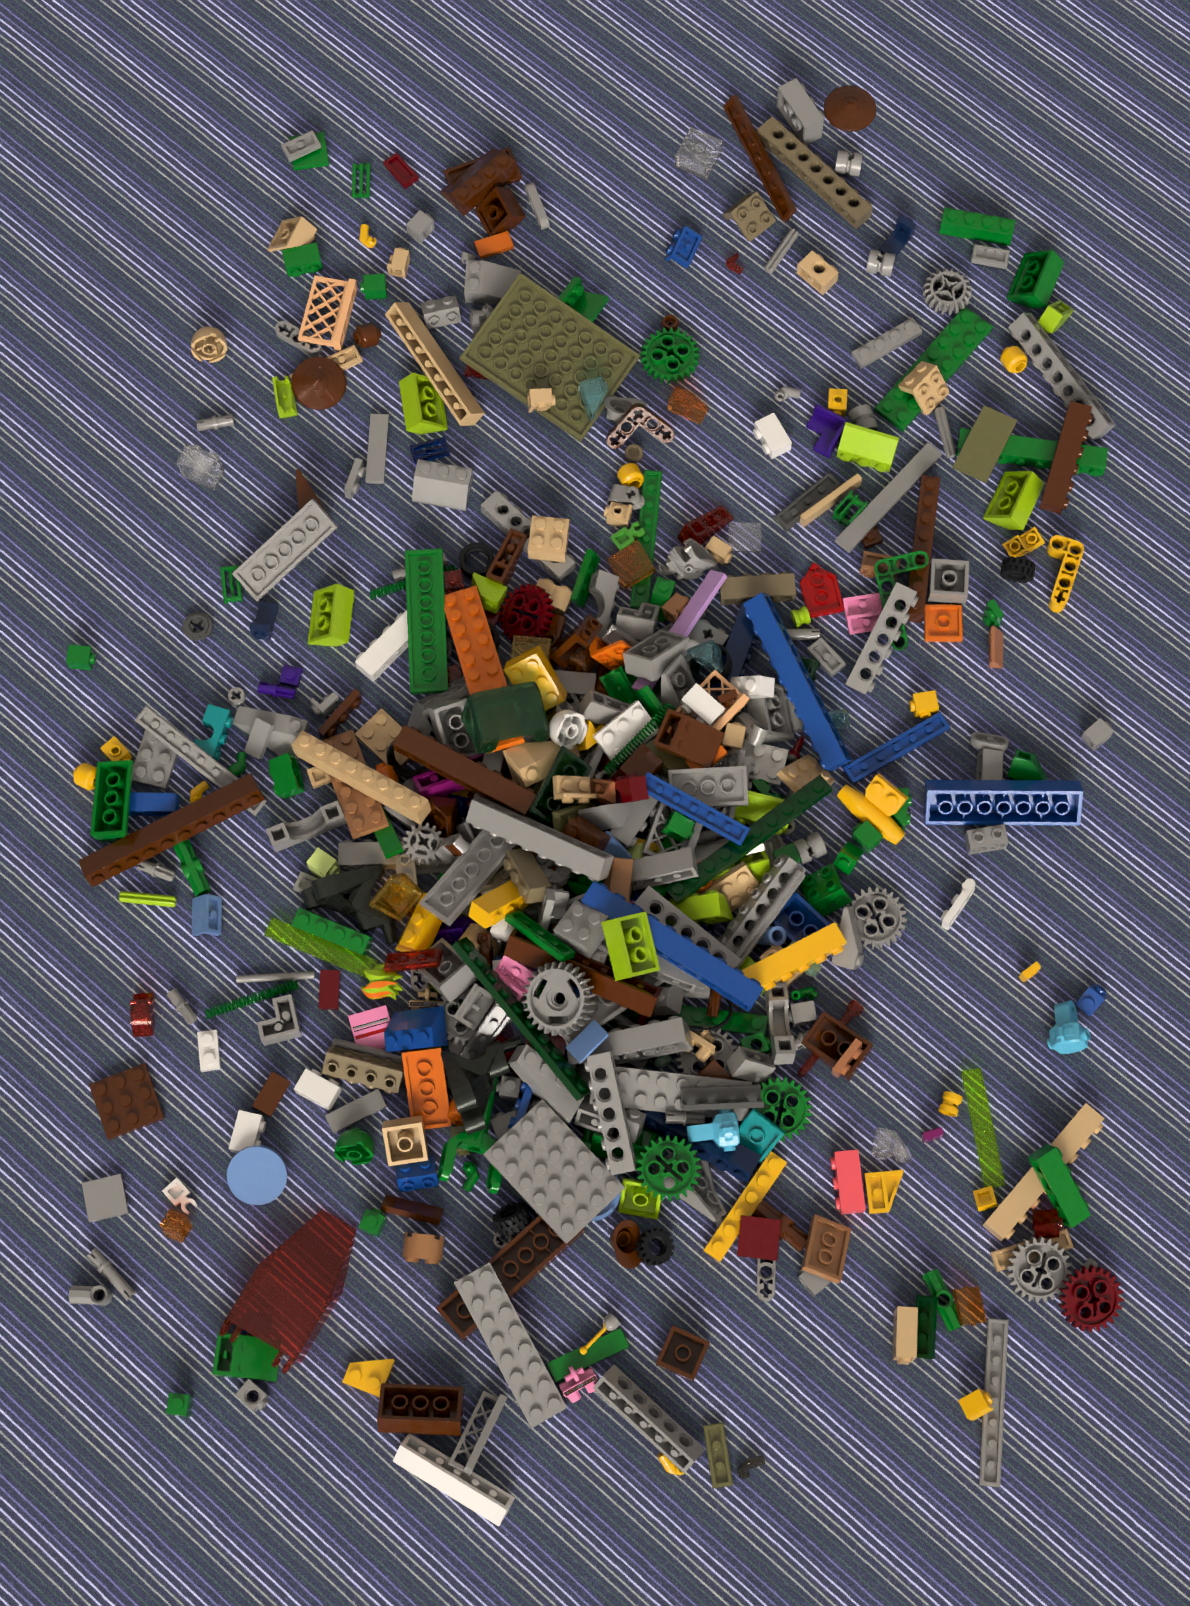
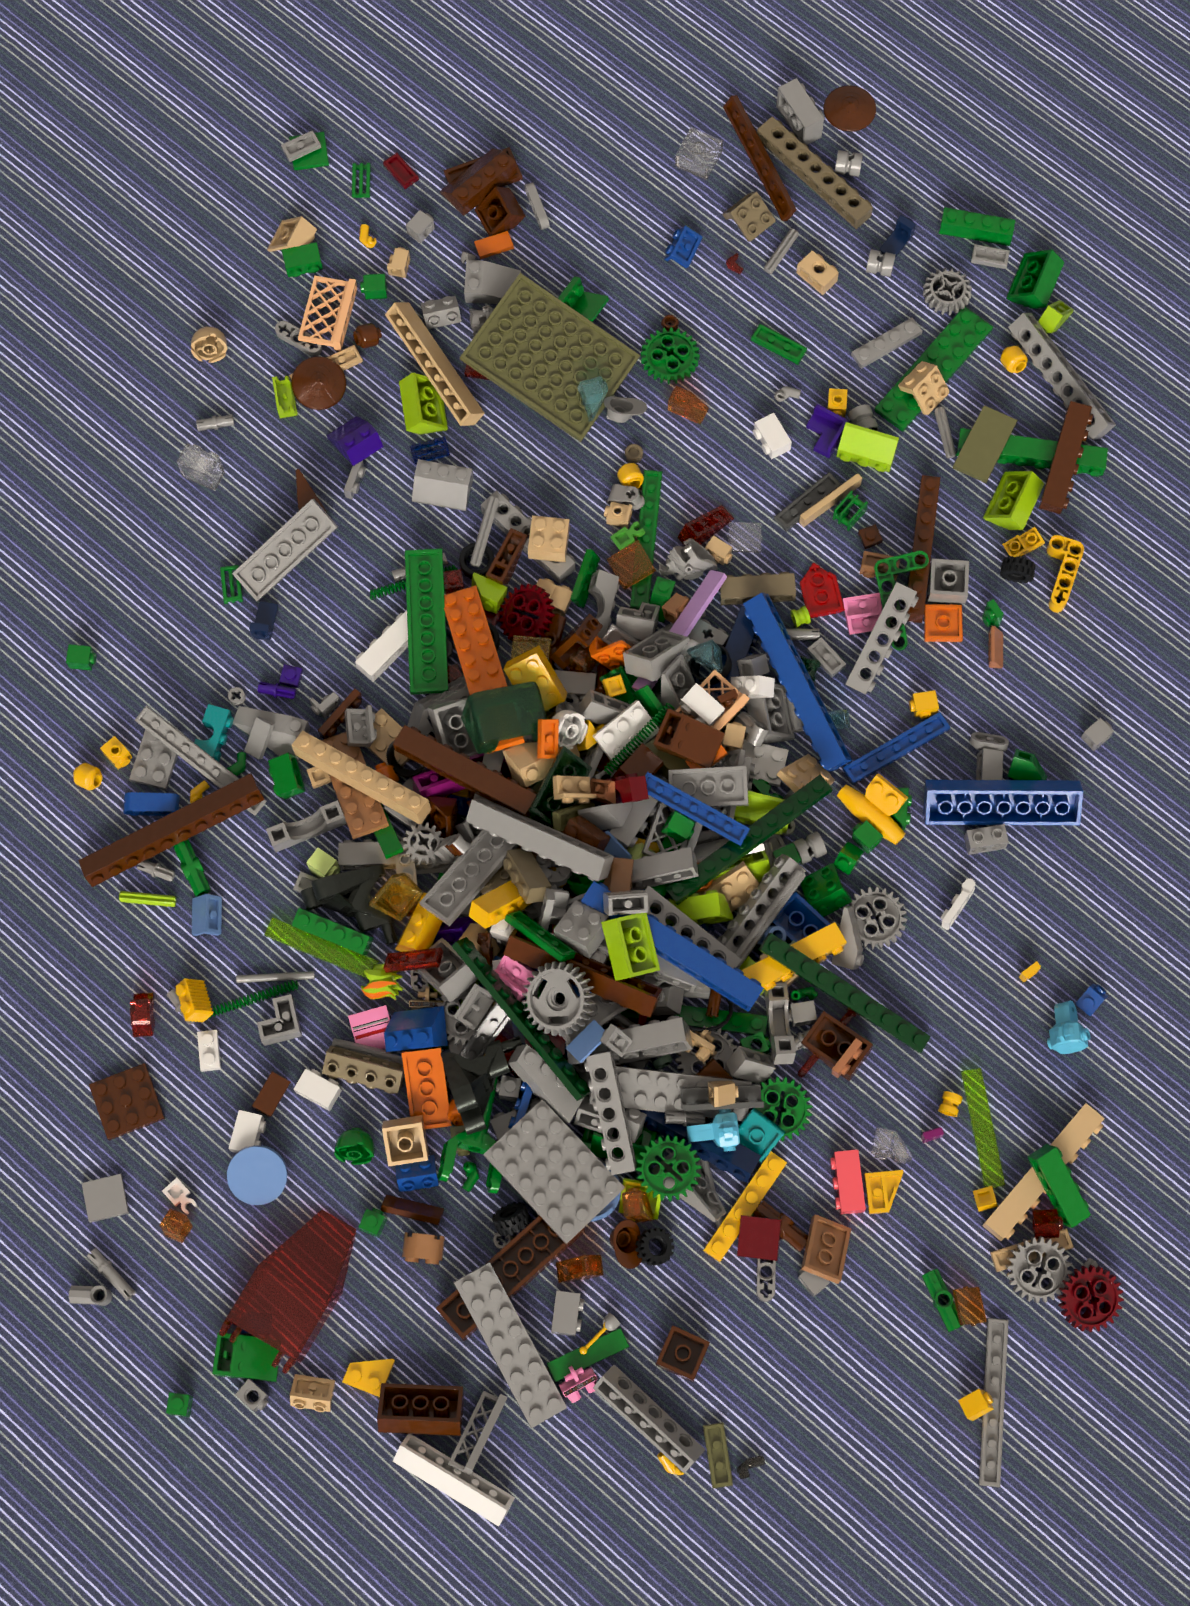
green slope [90,760,134,842] -> none
dark grey gear [183,612,213,642] -> none
lime slope [307,584,355,647] -> none
dark red tile [318,970,340,1010] -> none
light grey tile [325,1089,387,1134] -> none
light grey tile [365,414,389,484] -> none
tan brick [527,388,555,413] -> none
beam [606,403,675,449] -> none
dark red piece [787,736,805,763] -> none
light grey tile [835,442,942,553] -> none
tan brick [892,1306,918,1365] -> none
dark green tile [916,1295,938,1359] -> none
none -> yellow brick [176,978,214,1023]
none -> tan bracket [290,1374,335,1412]
none -> dark purple slope [326,416,384,466]
none -> light grey bracket [345,705,377,747]
none -> light grey axle [470,496,499,567]
none -> orange plate [537,719,559,759]
none -> light grey brick [551,1291,584,1337]
none -> clear orange slope [556,1255,604,1283]
none -> light grey plate [600,1024,633,1057]
none -> yellow tile [602,674,627,697]
none -> light grey brick [603,890,648,916]
none -> clear orange slope [622,1188,654,1223]
none -> tan slope [708,1081,738,1107]
none -> light grey brick [737,654,770,676]
none -> green tile [751,324,807,365]
none -> dark green plate [759,933,931,1053]

